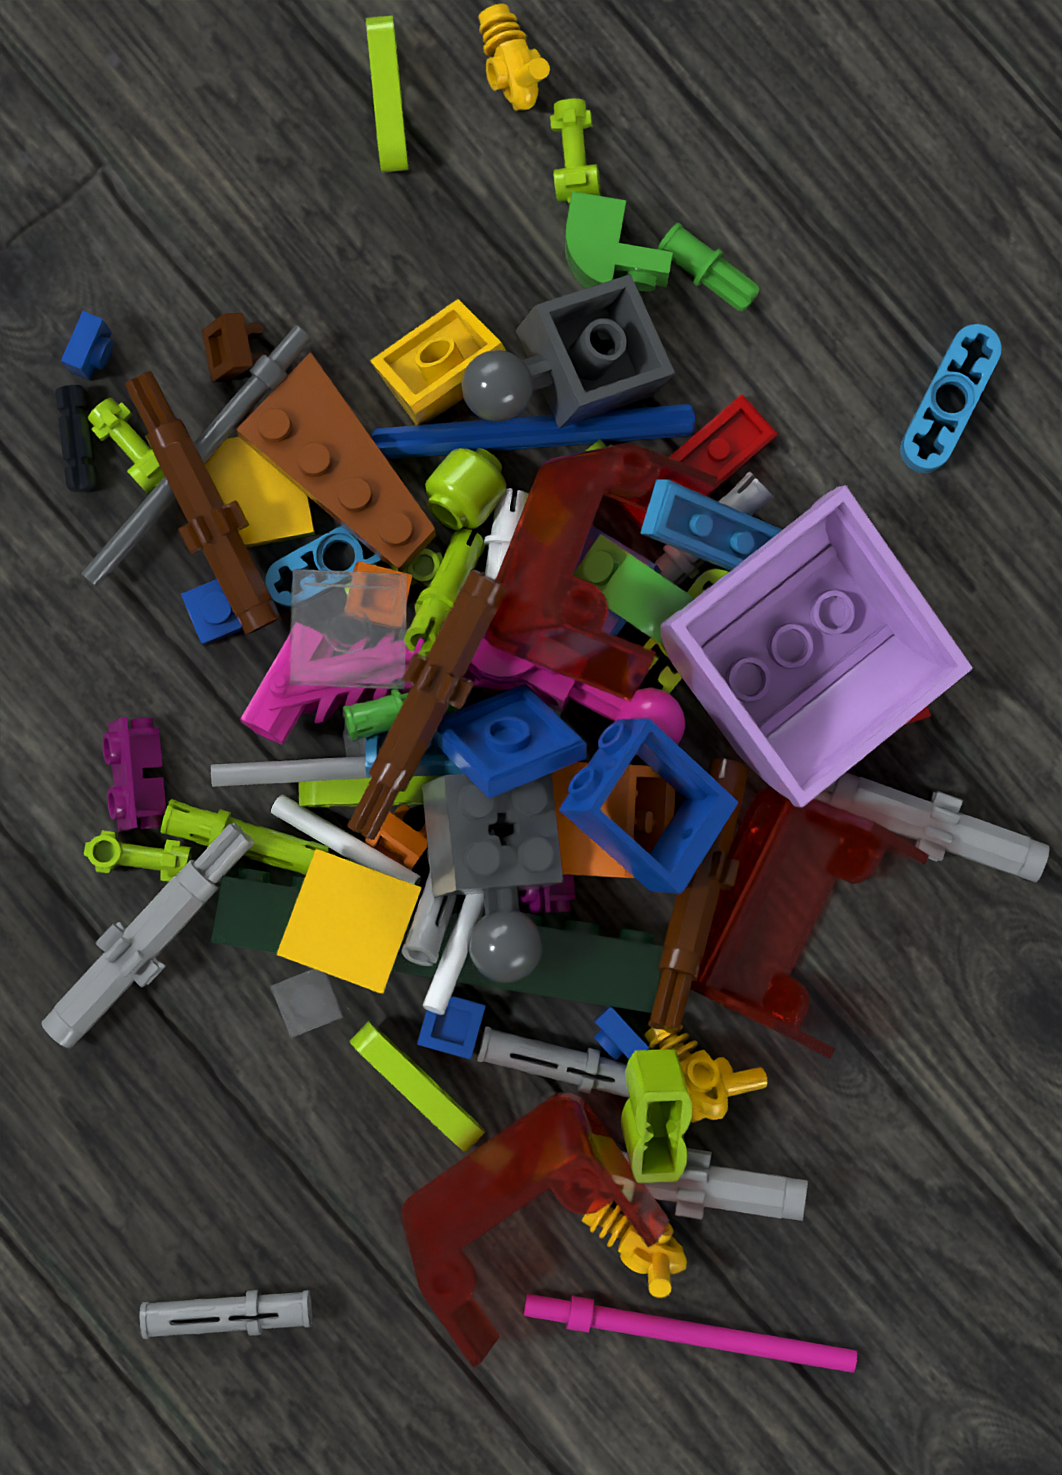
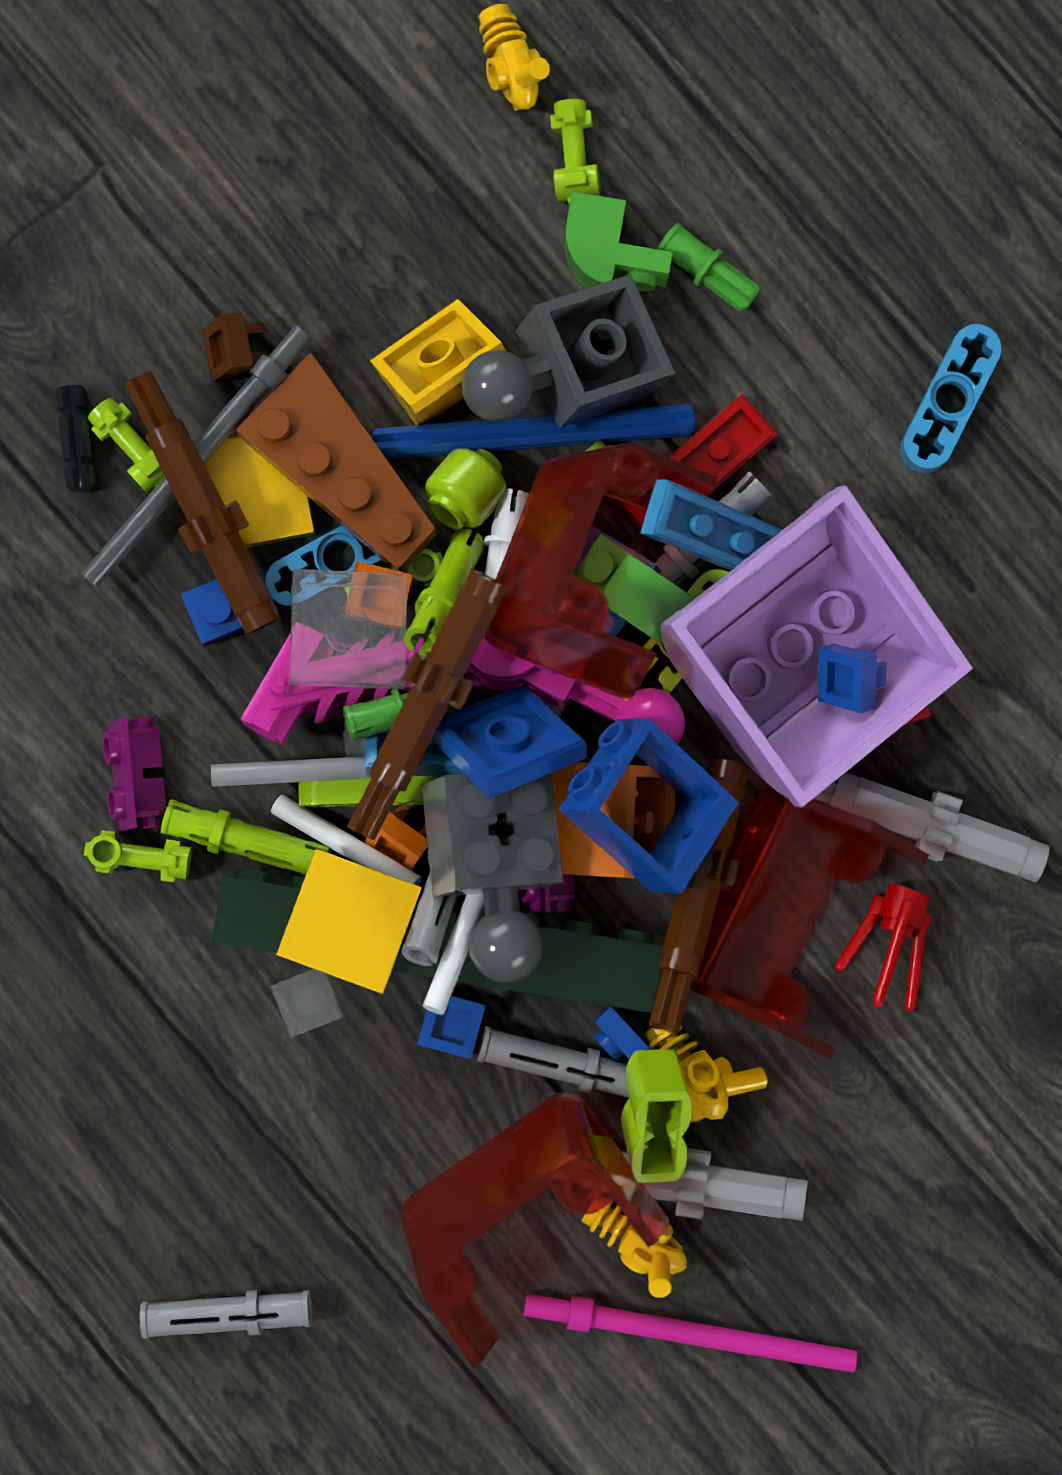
light grey piece [42,822,255,1049] -> none
blue plate [61,311,114,381] -> none
lime beam [349,1021,485,1152] -> none
lime beam [366,15,408,173] -> none
none -> blue tile [818,643,887,713]
none -> red plant [835,884,932,1012]

